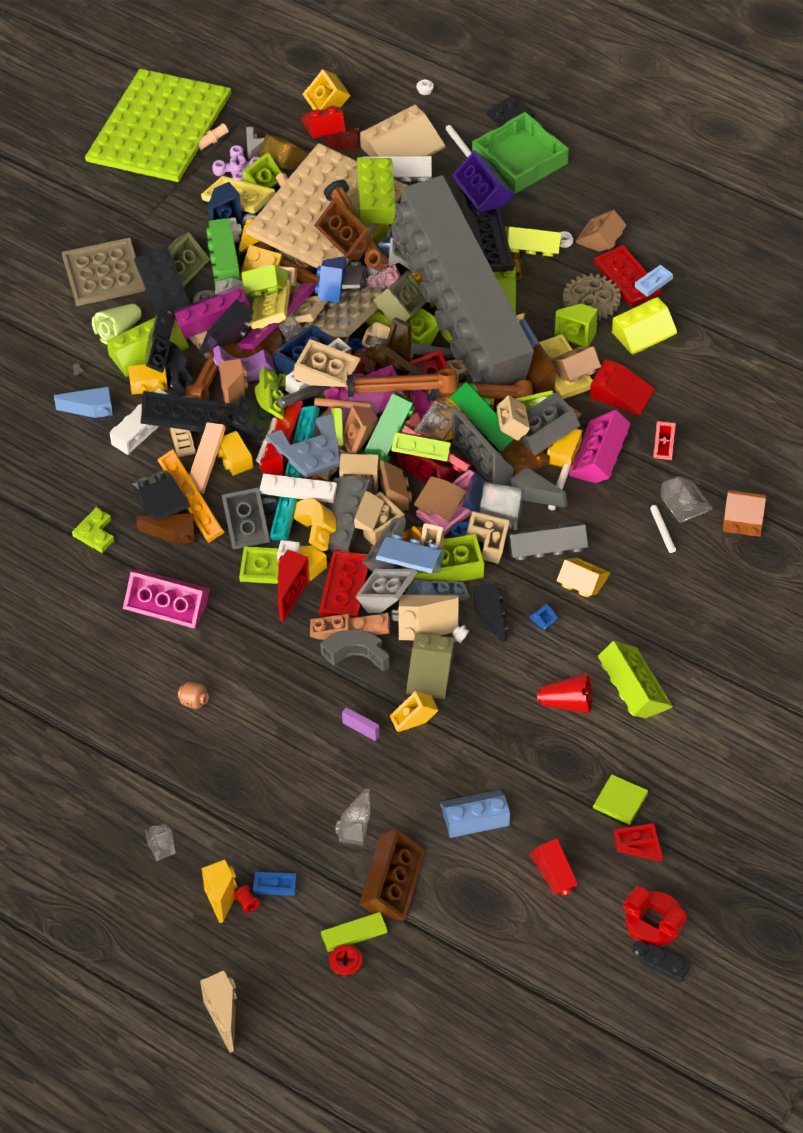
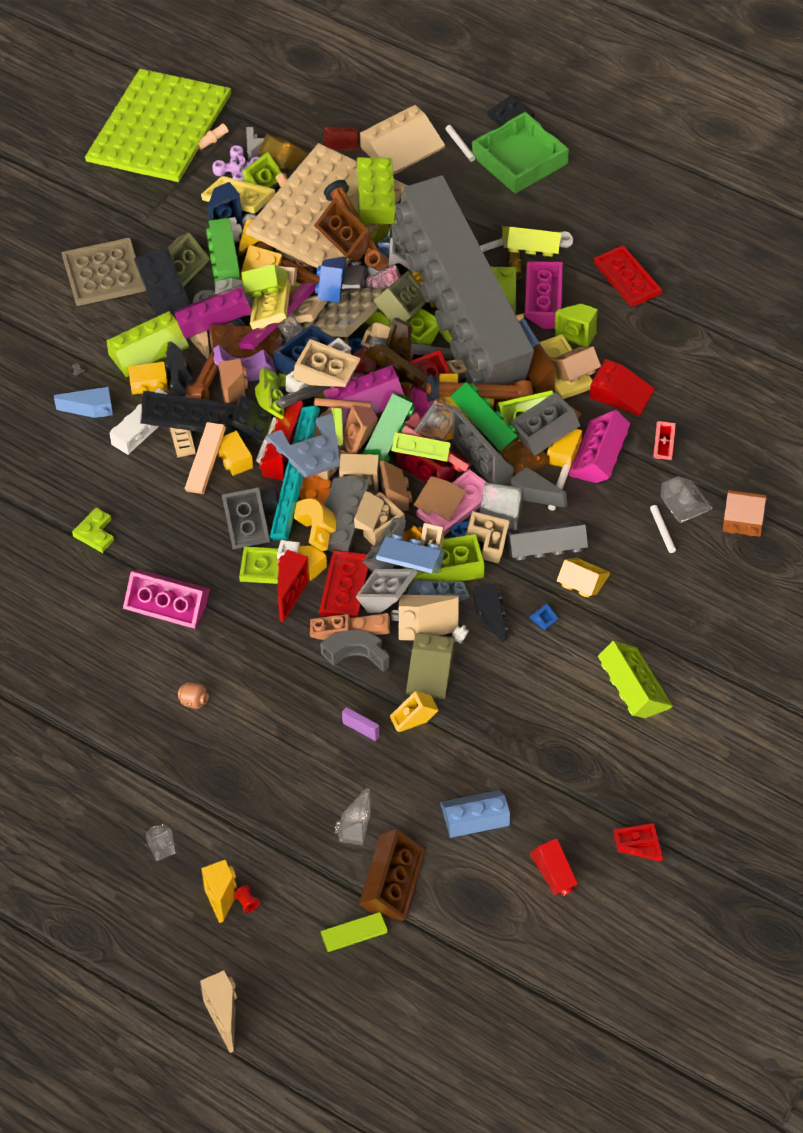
yellowish green cone [92,304,141,345] -> none
black slope [132,470,190,521] -> none
reddish brown slope [136,513,195,544] -> none
black slope [145,309,175,373] -> none
light orange tile [157,449,225,543] -> none
black slope [199,299,254,355] -> none
blue plate [253,872,297,896] -> none
white plate [259,474,338,503] -> none
red slope [301,106,345,138] -> none
yellow slope [303,69,351,110] -> none
red gear [329,945,363,977] -> none
piece [346,368,457,400] -> none
white brick [363,156,432,183] -> none
white plate [417,80,433,95] -> none
dark purple slope [452,150,514,212] -> none
black plate [460,189,514,272] -> none
dark blue slope [462,472,488,513] -> none
tan brick [496,395,530,441] -> none
cone [537,674,593,713] -> none
dark tan gear [563,273,621,321] -> none
medium nougat slope [576,210,626,252] -> none
lime tile [593,775,648,825] -> none
neon yellow slope [612,297,677,355] -> none
red piece [623,886,687,946] -> none
black hinge [632,940,691,983] -> none
light blue plate [635,265,673,297] -> none
none -> dark pink slope [525,262,563,329]

